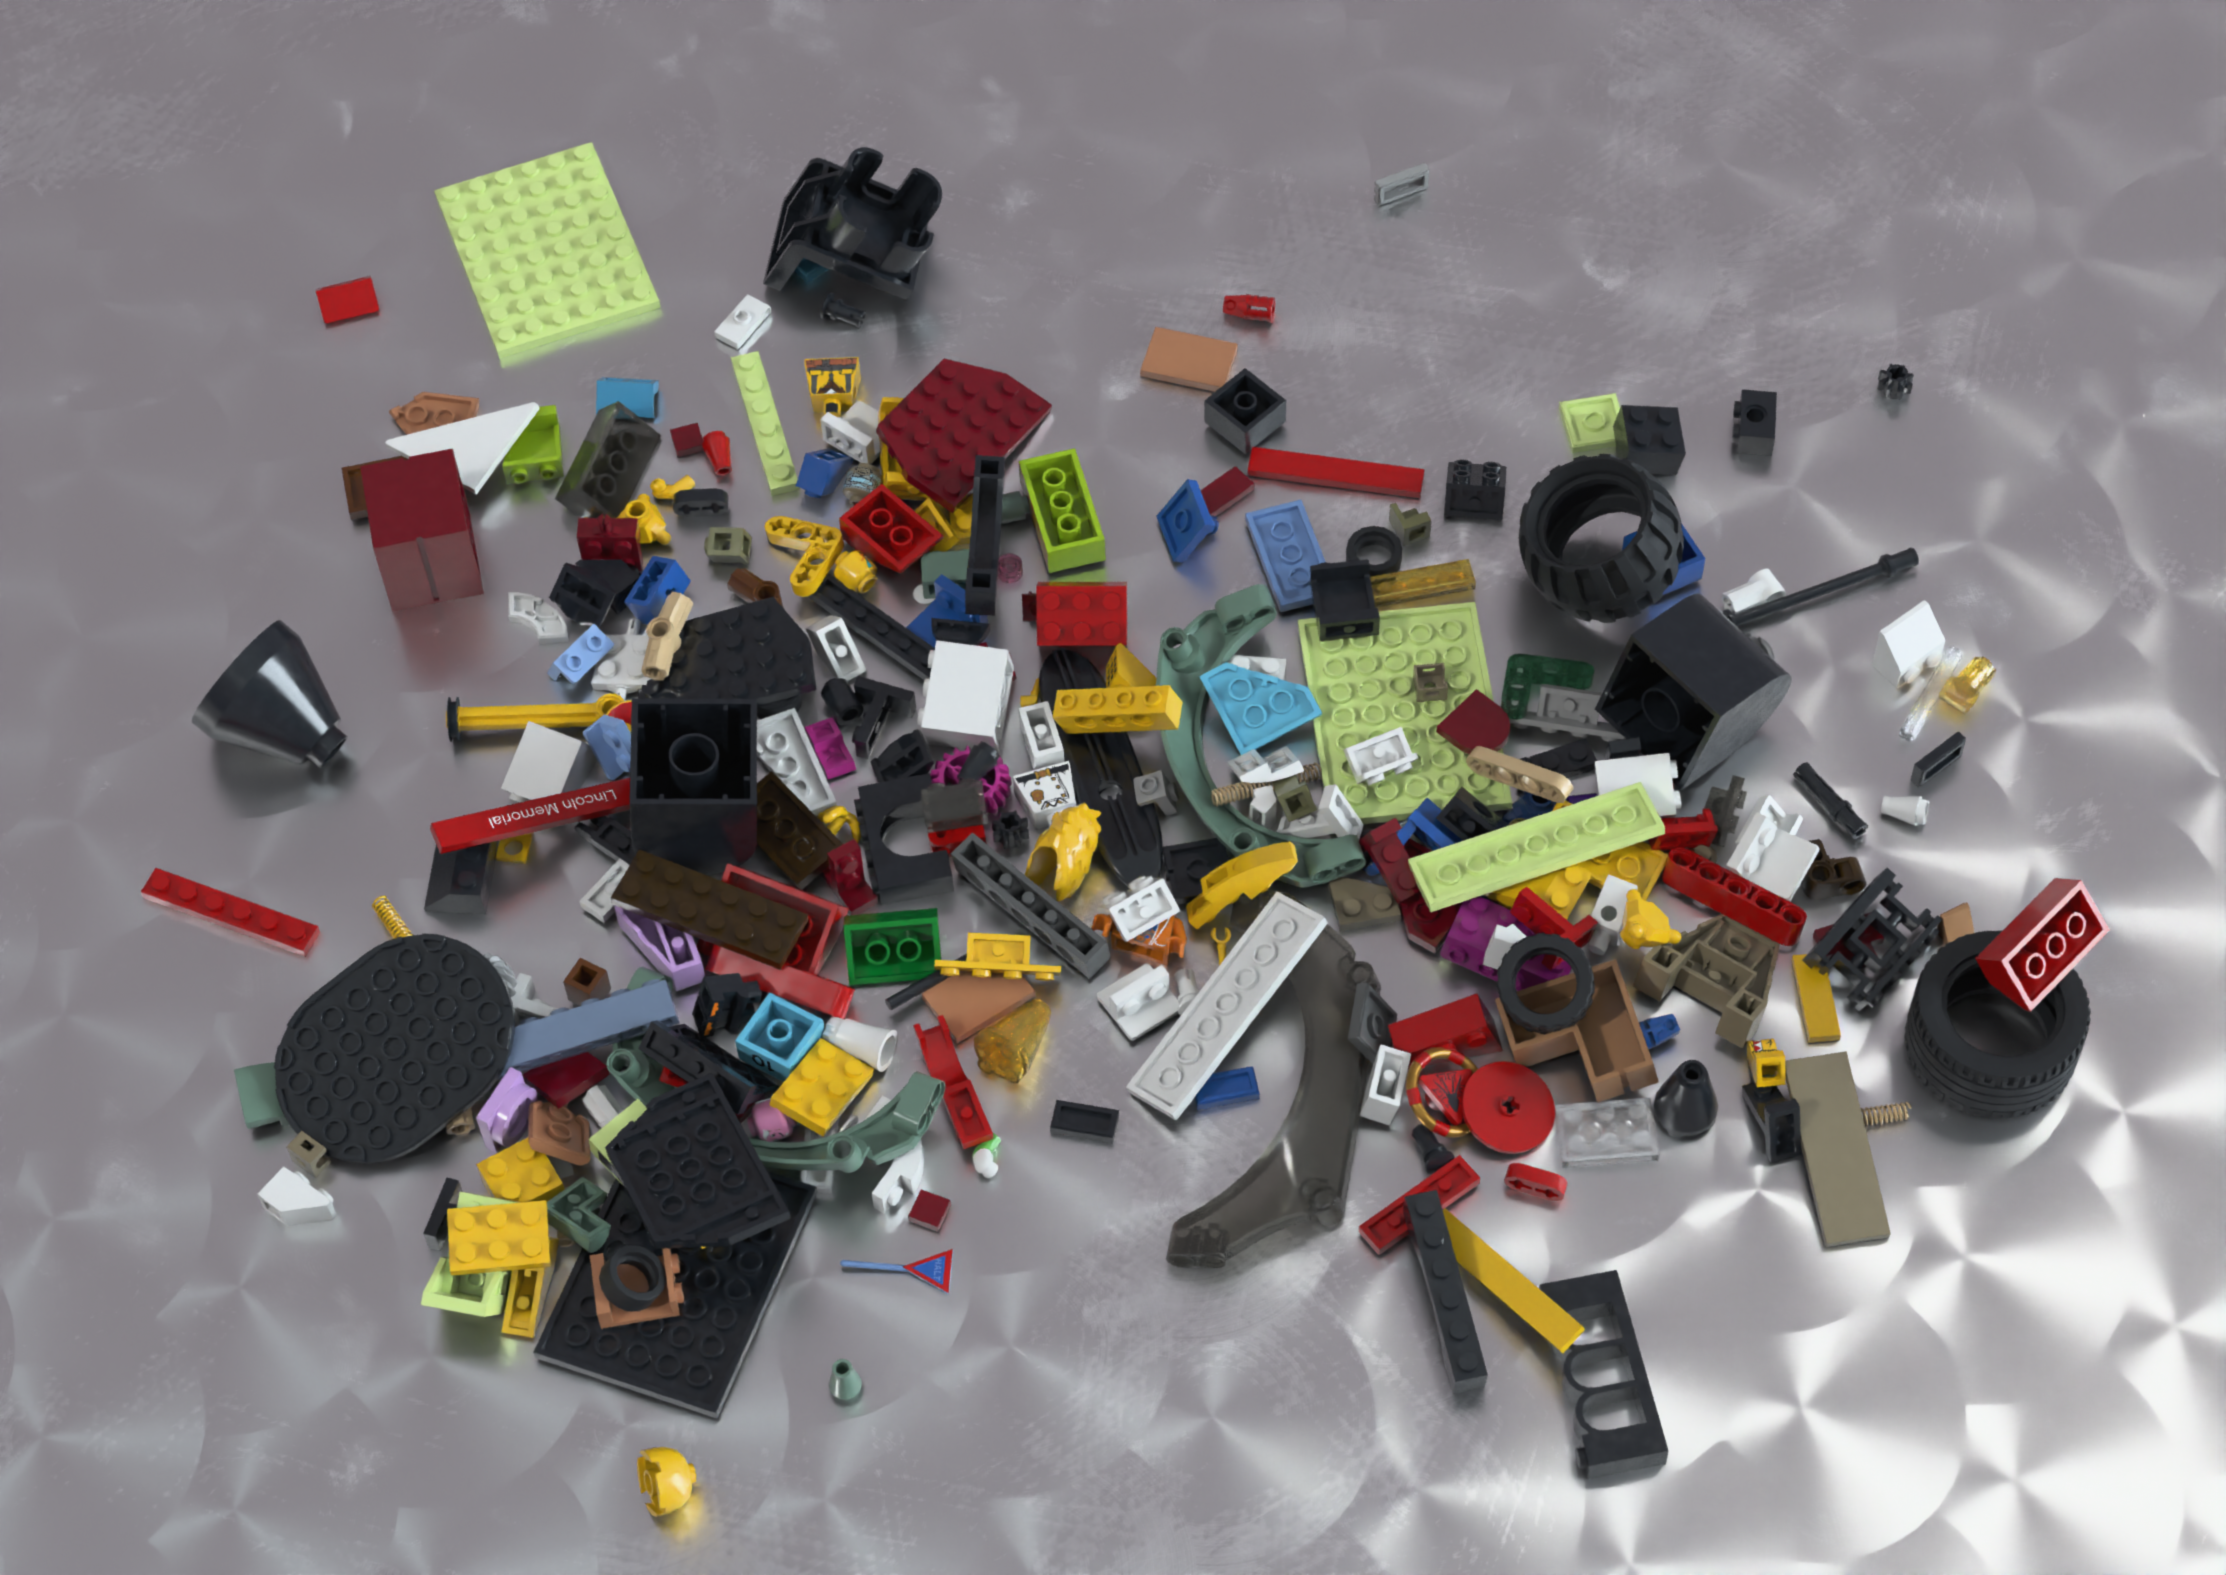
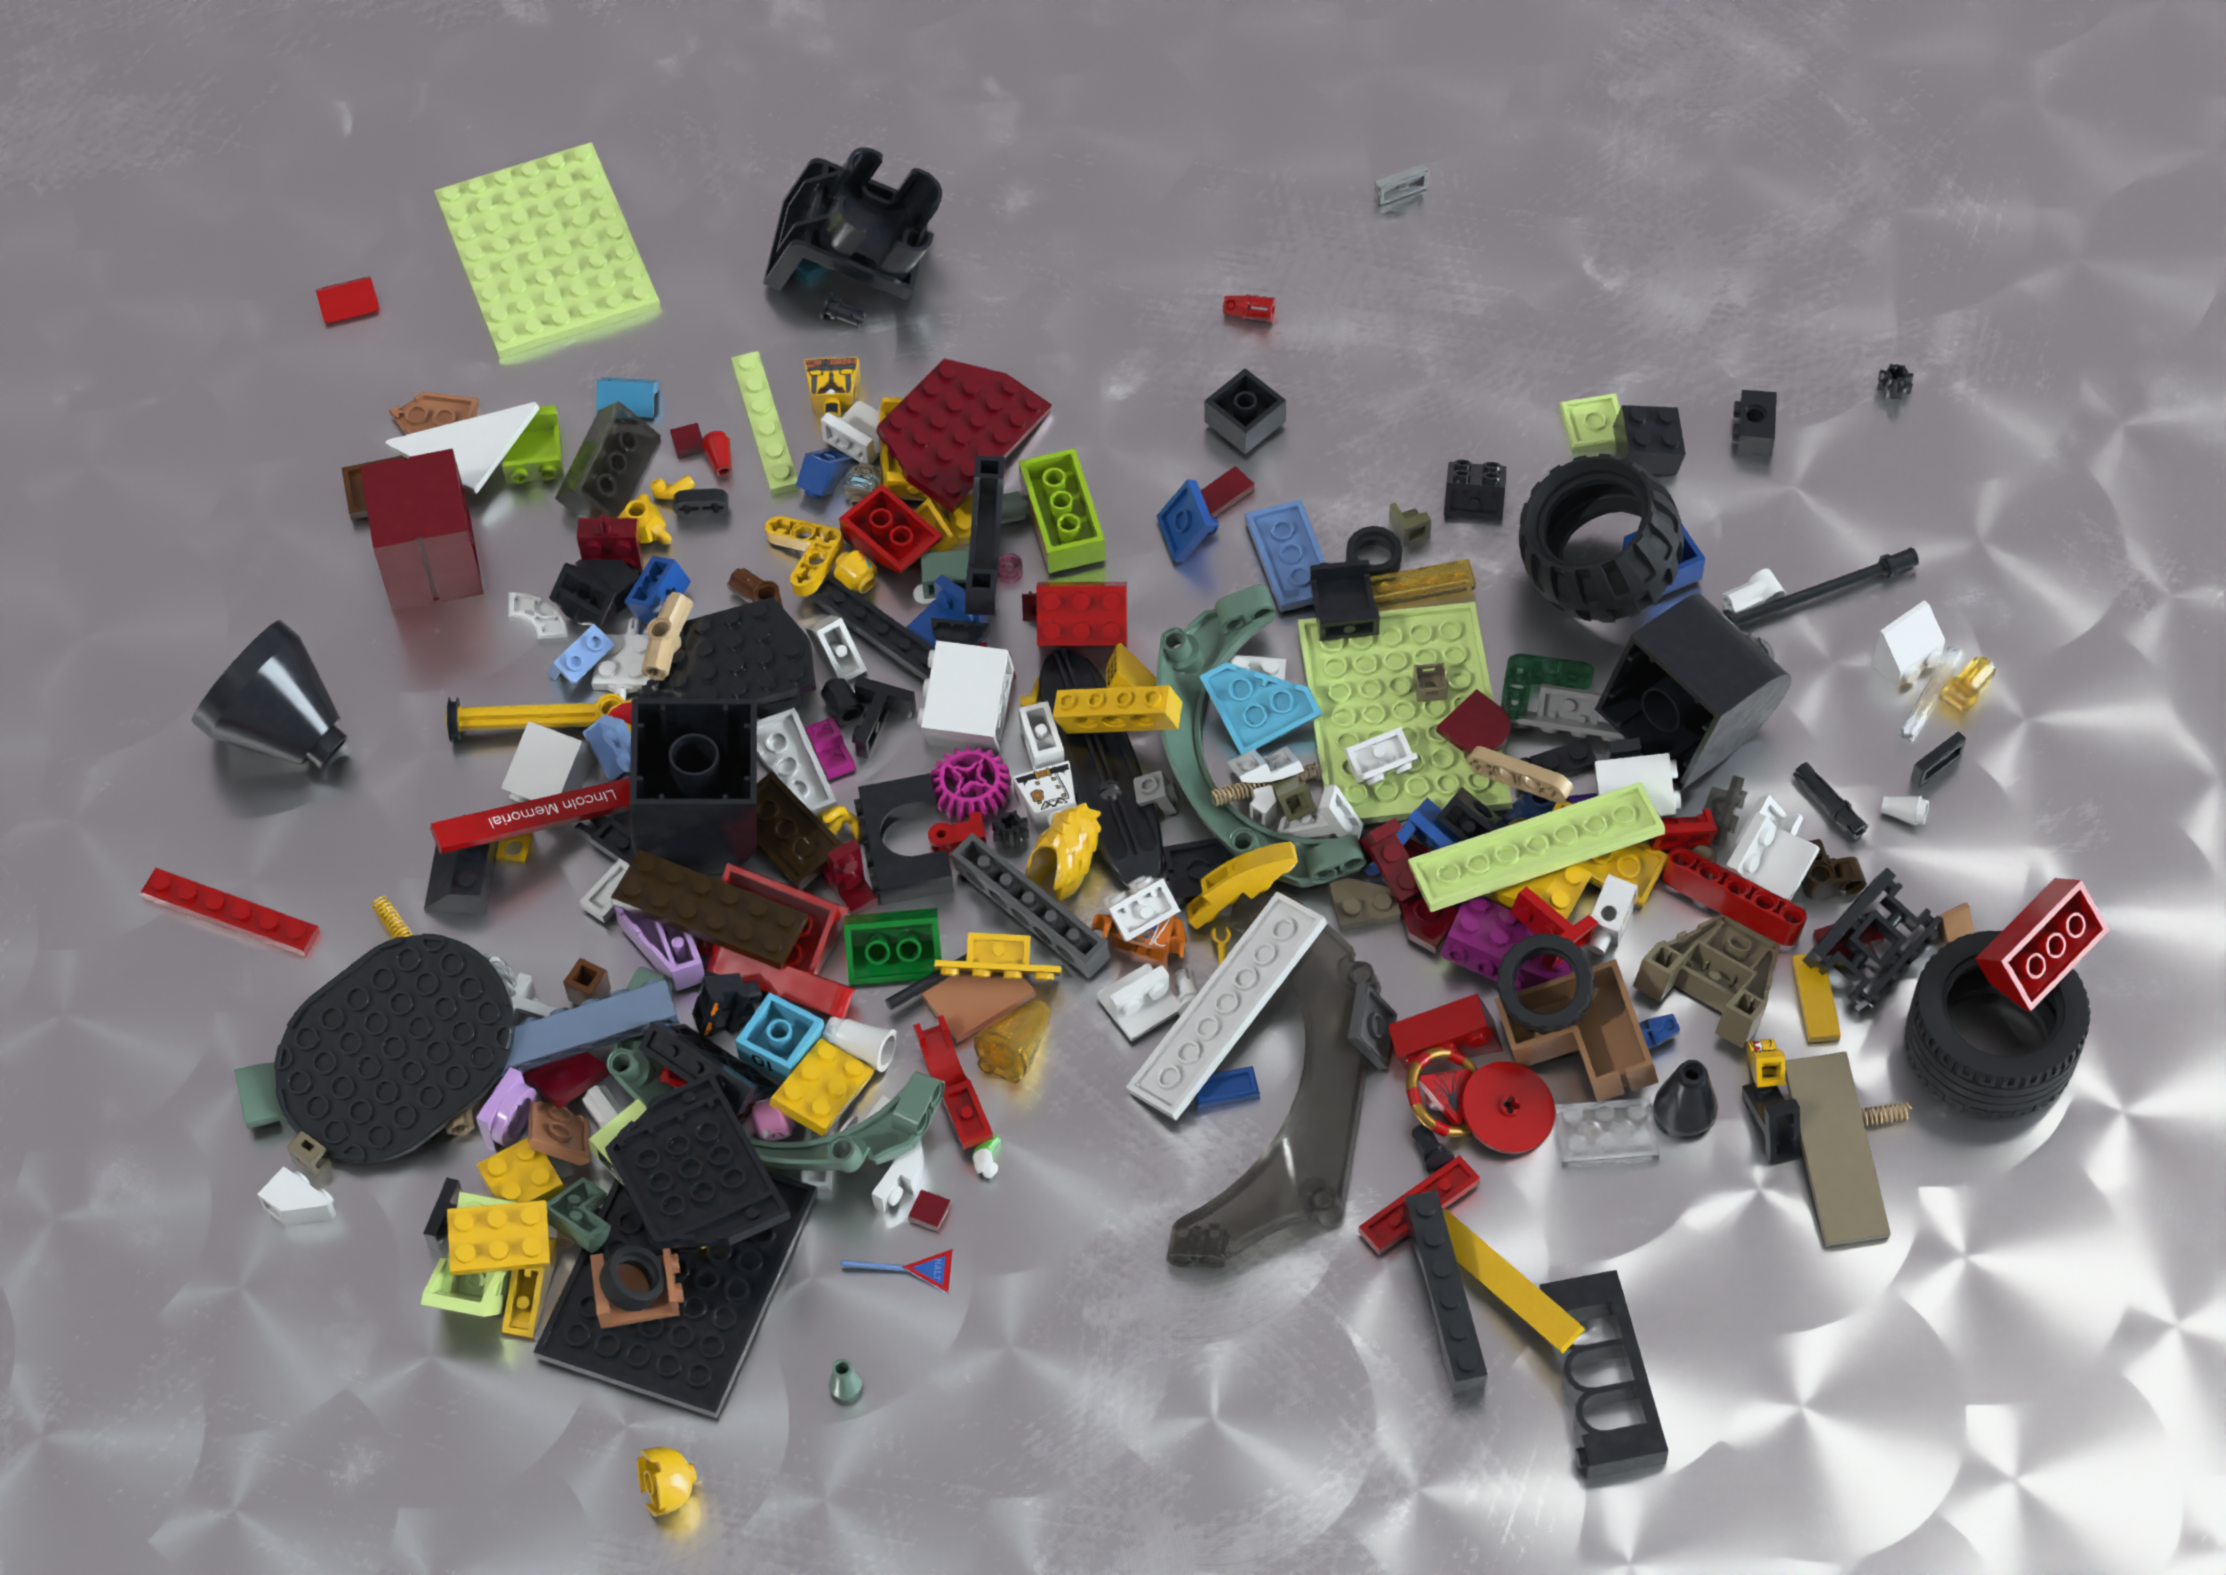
olive brick [704,527,752,565] -> none
white plate [714,294,771,350] -> none
black slope [870,729,934,783] -> none
clear smoke brick [921,778,989,833] -> none
black cone [957,741,1000,788] -> none
black tile [1050,1100,1119,1143] -> none
nougat tile [1140,327,1238,392] -> none
red tile [1247,447,1425,498] -> none
white slope [1359,1044,1411,1125] -> none
white piece [1483,924,1526,969] -> none
red beam [1504,1163,1568,1201] -> none
yellow rock [1620,889,1682,950] -> none

